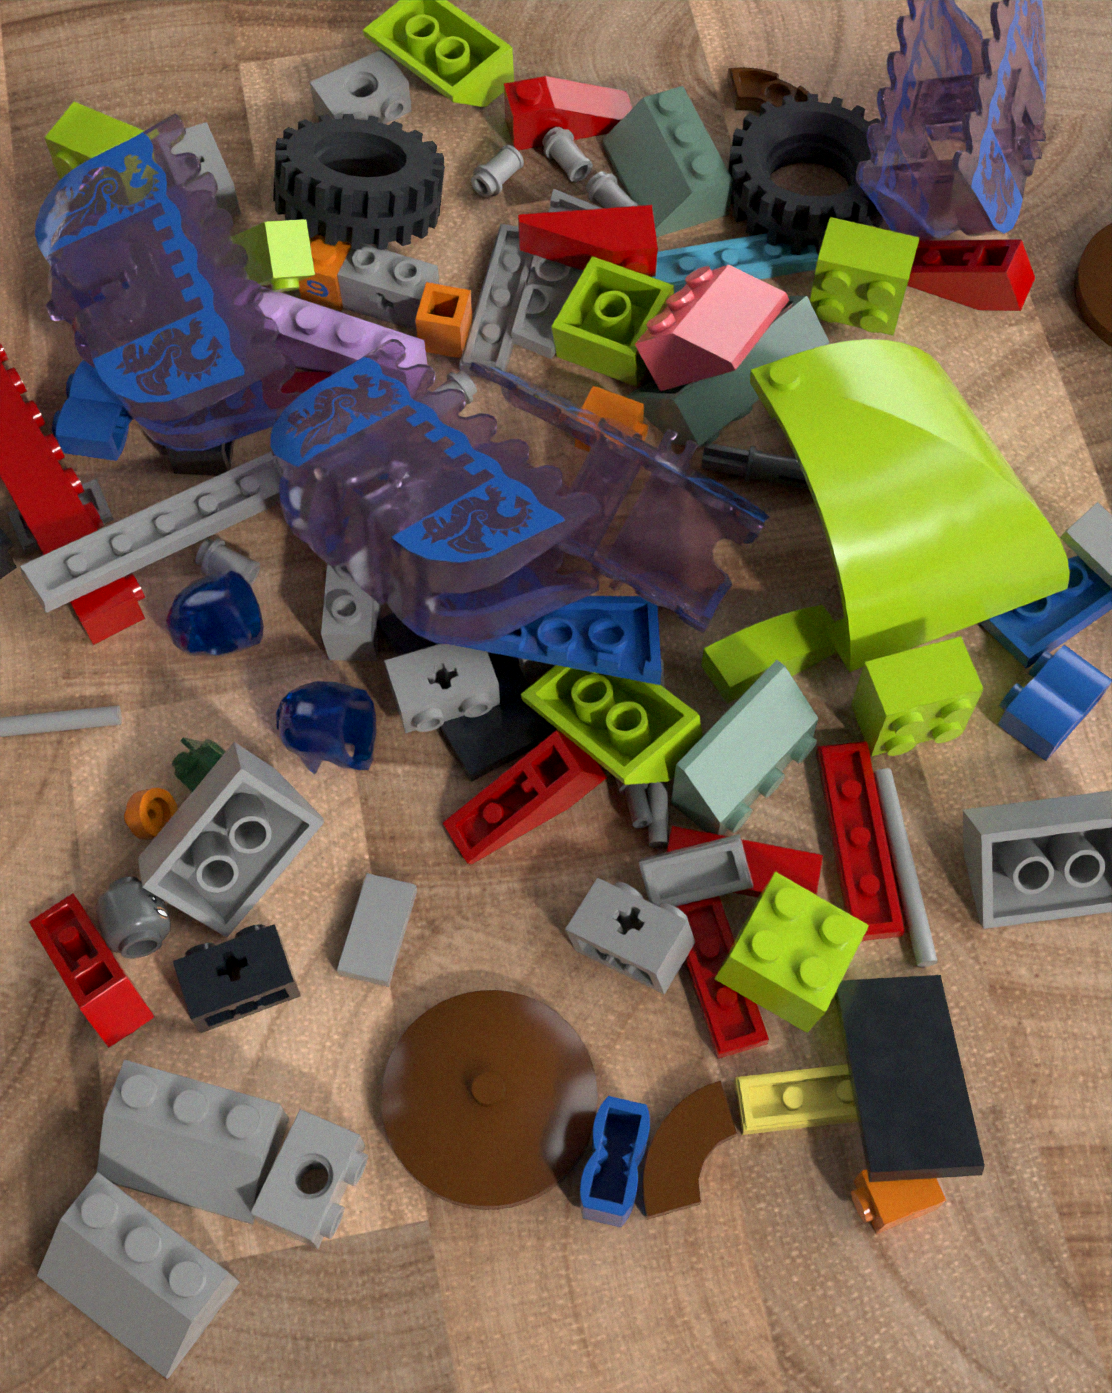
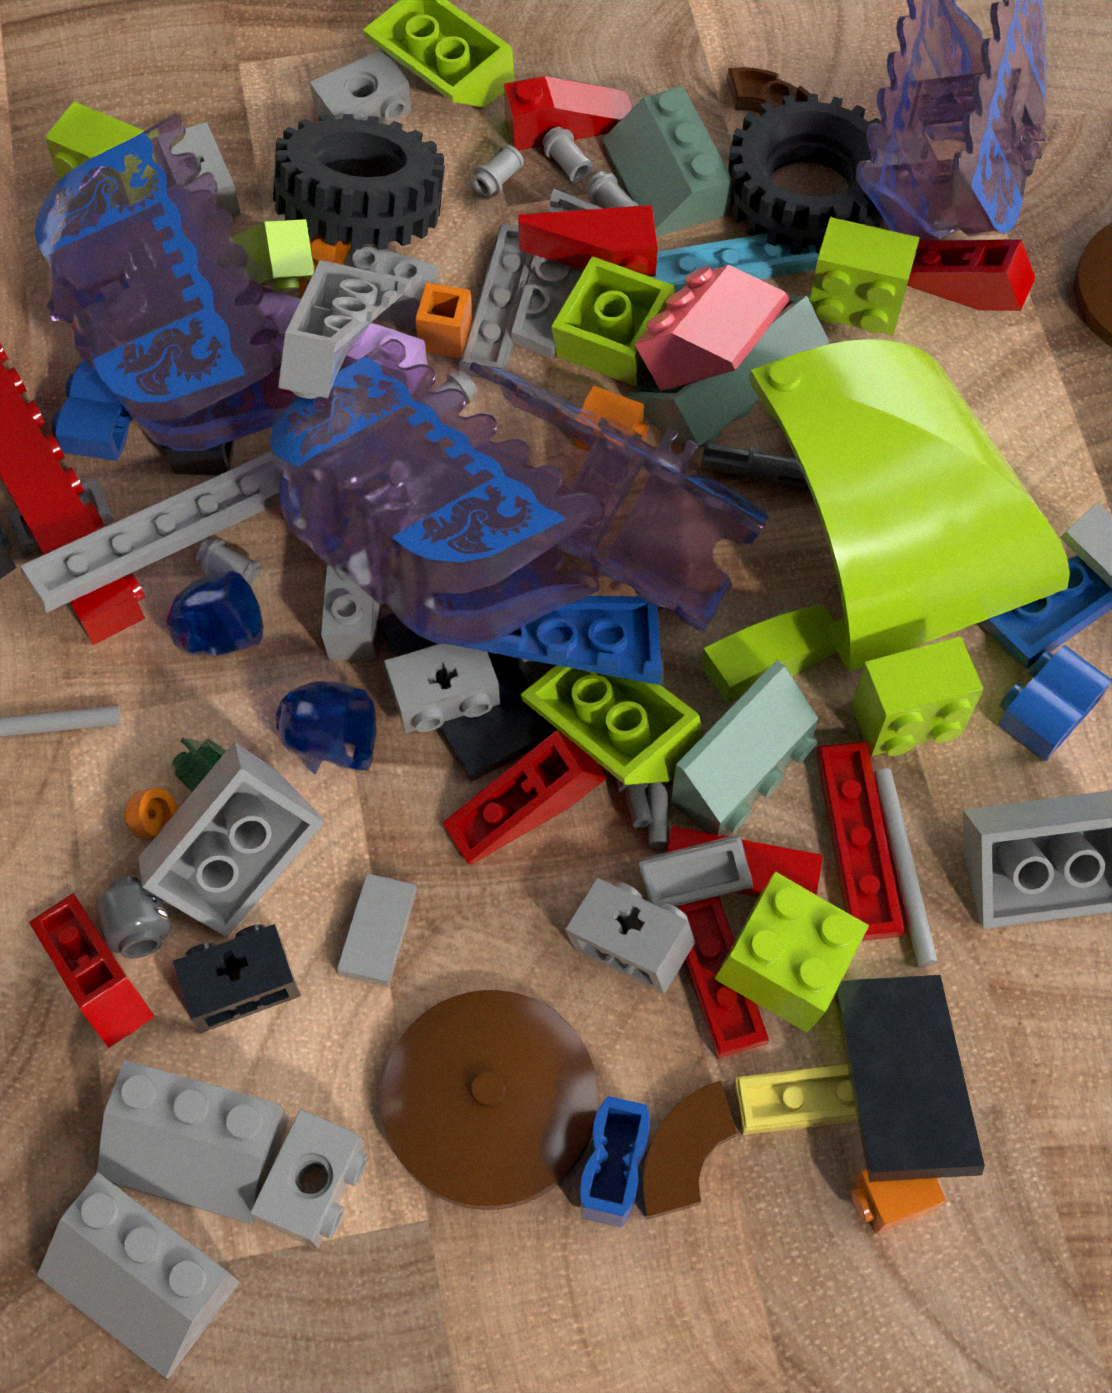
none -> light grey wedge [278,260,412,399]

